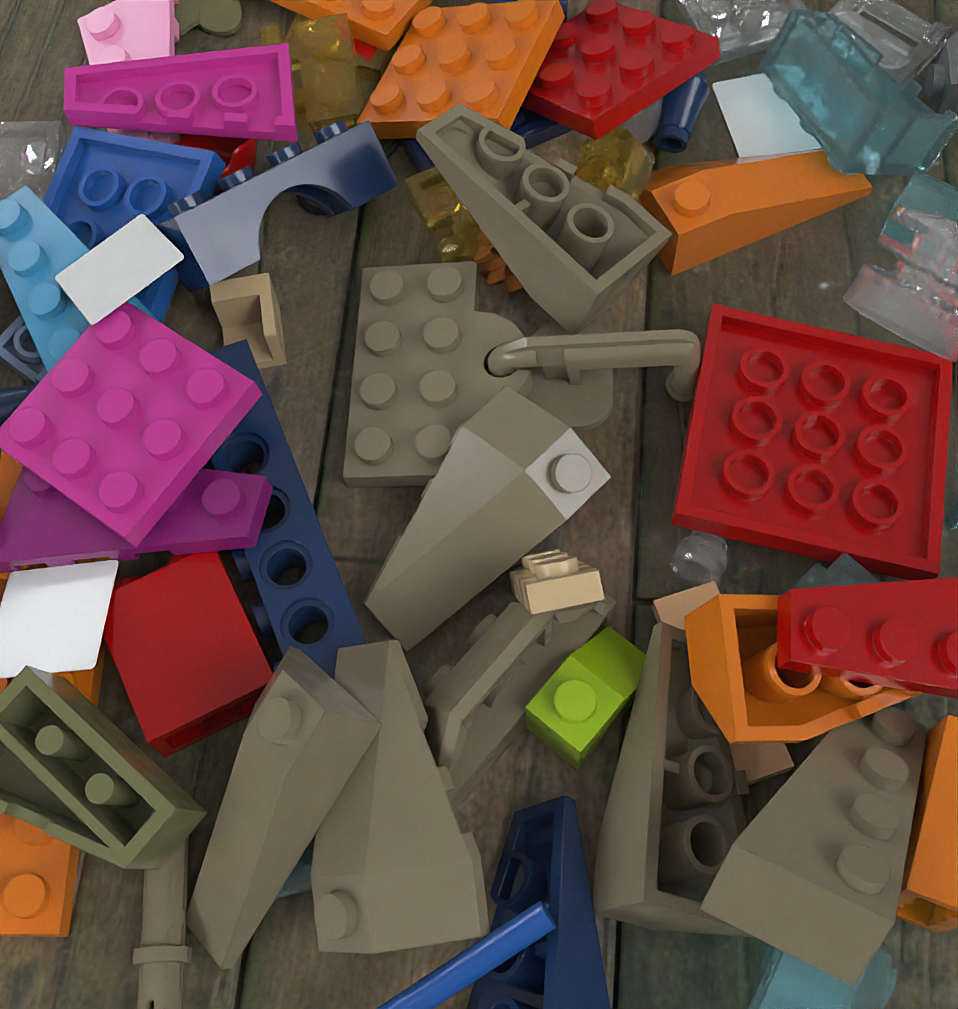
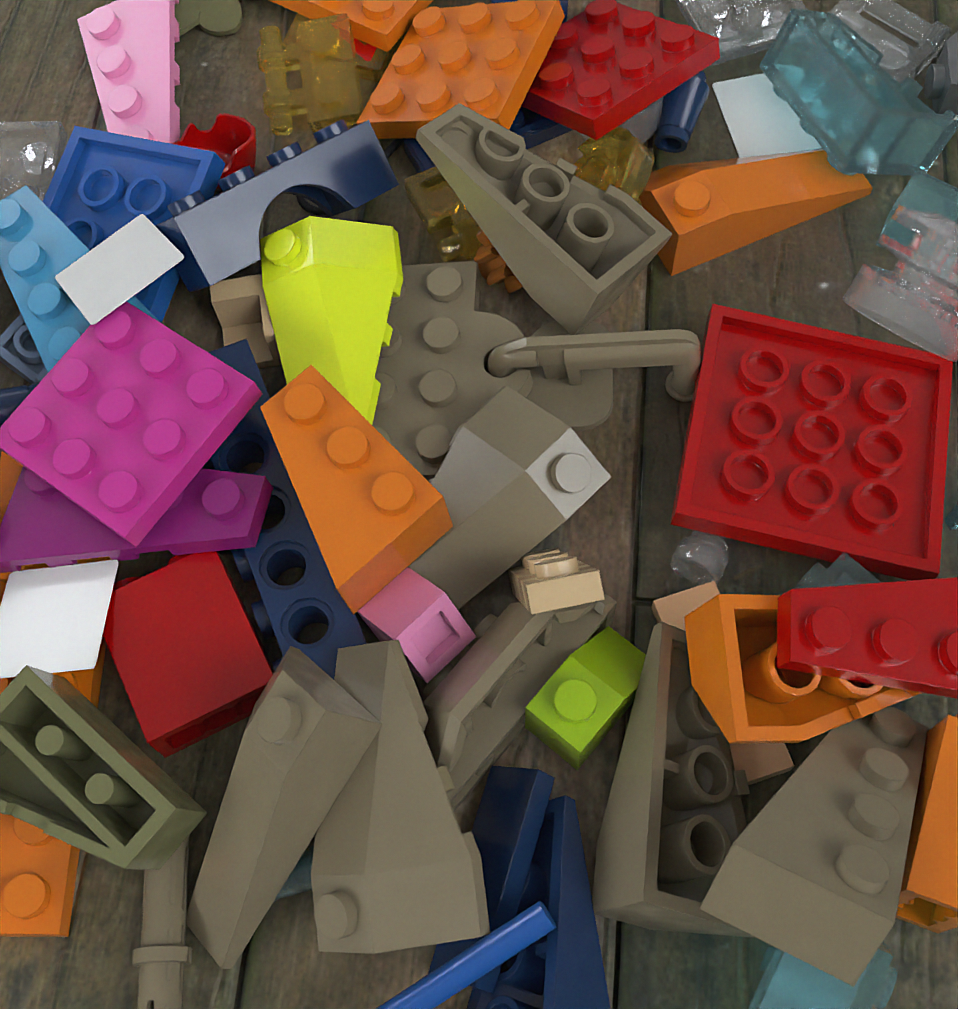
dark pink wing [64,43,298,142] -> none
none -> neon yellow wedge [260,216,403,425]
none -> orange wedge [260,365,453,615]
none -> bright pink panel [357,567,476,683]
none -> dark blue tile [428,765,555,994]

